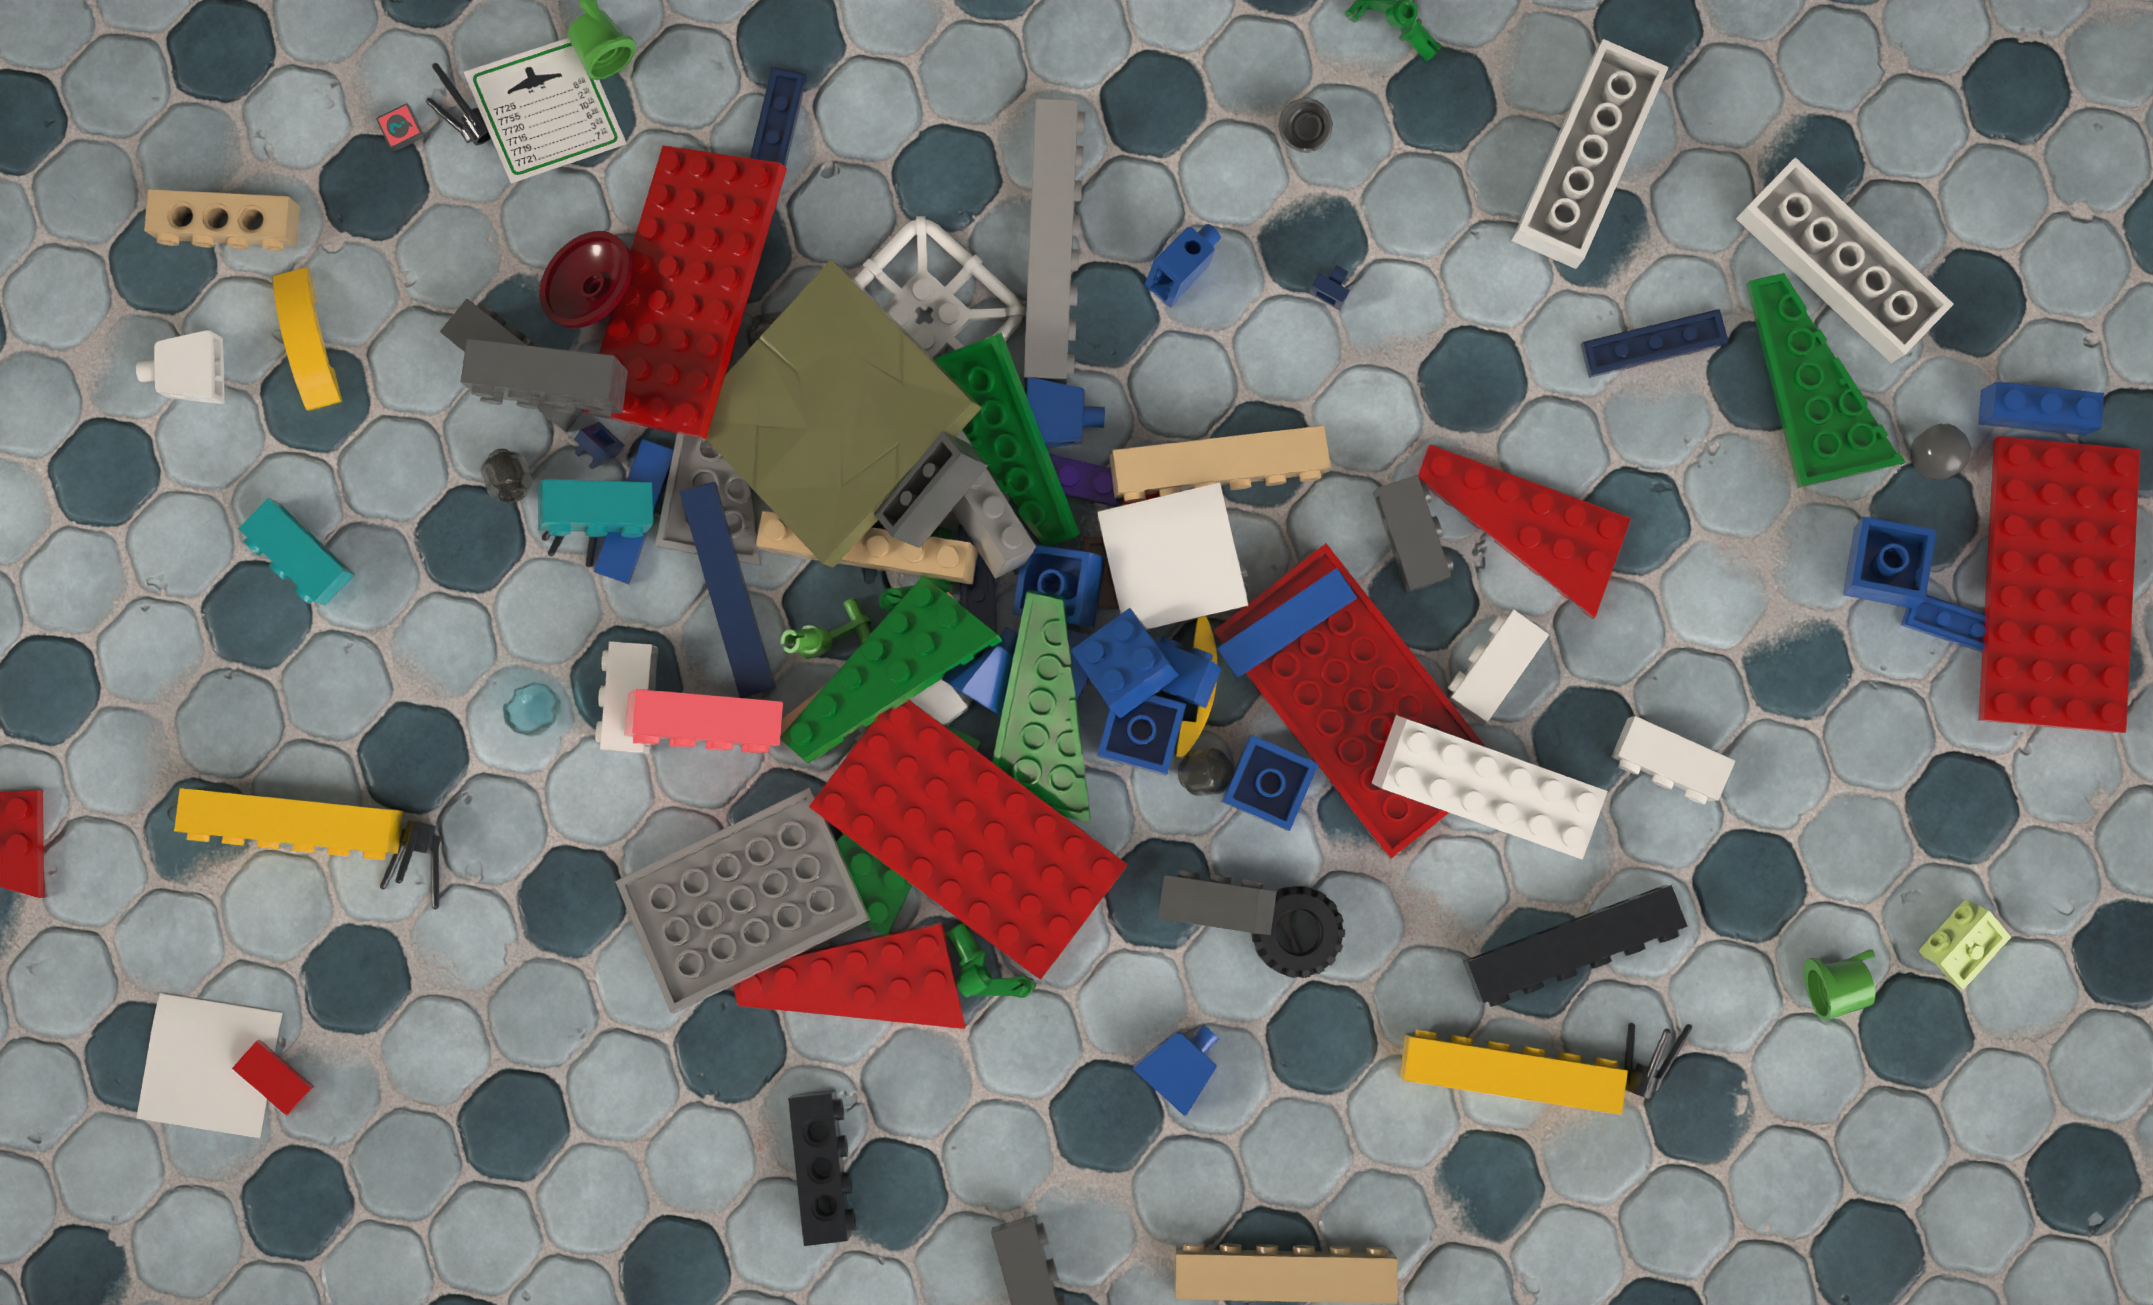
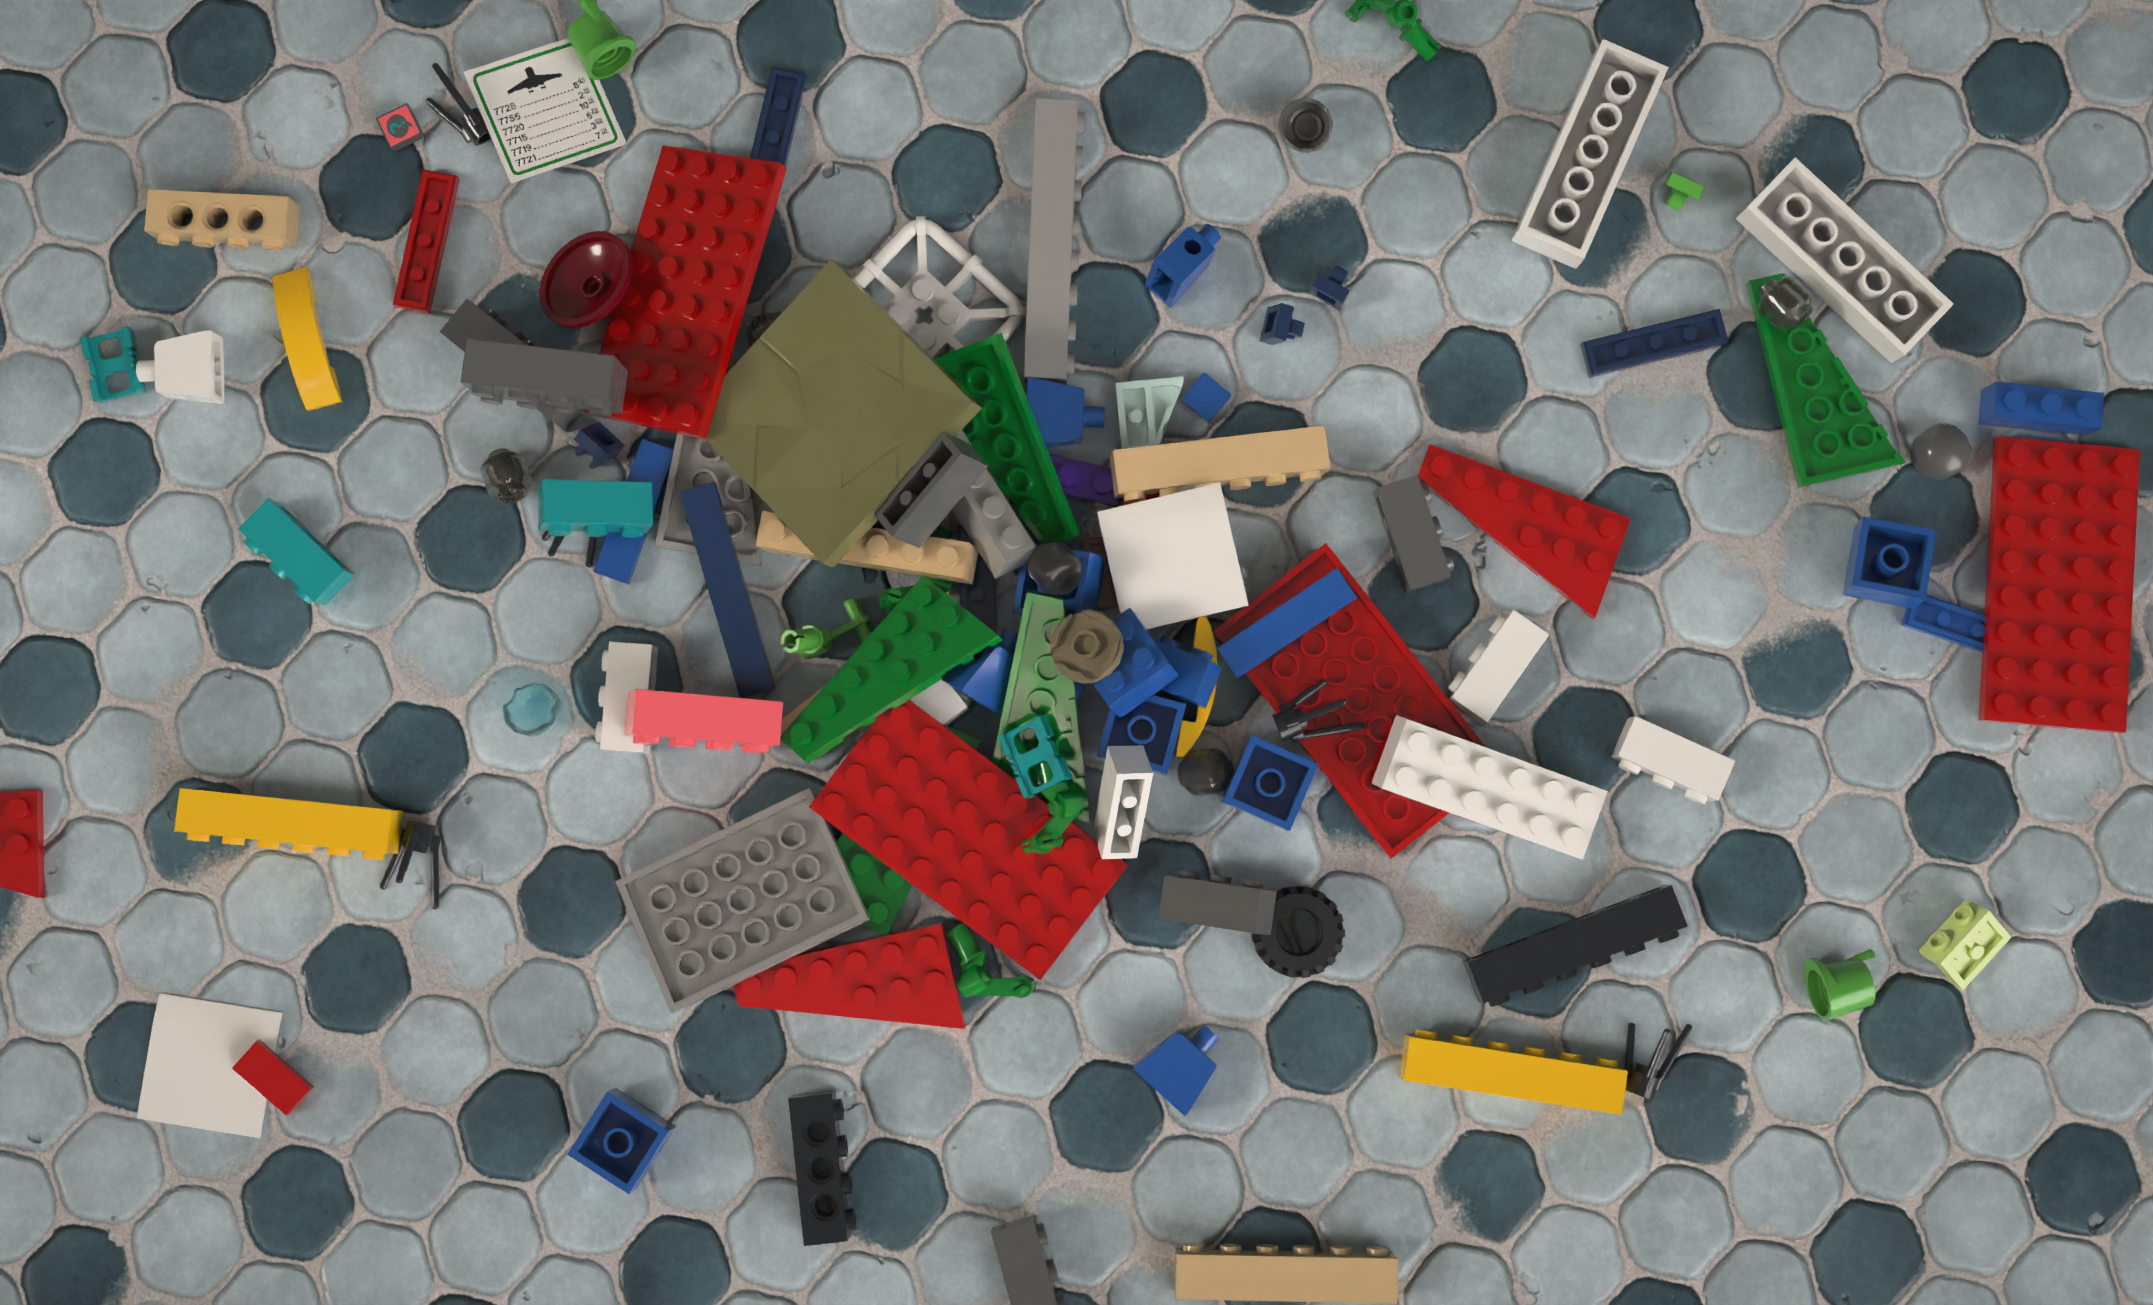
none -> teal piece [80,326,147,403]
none -> red tile [393,169,460,314]
none -> blue brick [567,1088,676,1194]
none -> teal piece [998,716,1073,799]
none -> green pin [1021,761,1084,854]
none -> clear smoke head [1028,541,1082,596]
none -> dark tan tile [1050,609,1124,684]
none -> white brick [1093,745,1153,859]
none -> light aqua wing [1115,376,1184,449]
none -> blue tile [1181,372,1231,423]
none -> dark blue tile [1260,303,1305,345]
none -> black plant [1272,679,1364,743]
none -> bright green tile [1664,170,1705,211]
none -> clear smoke head [1758,277,1813,330]

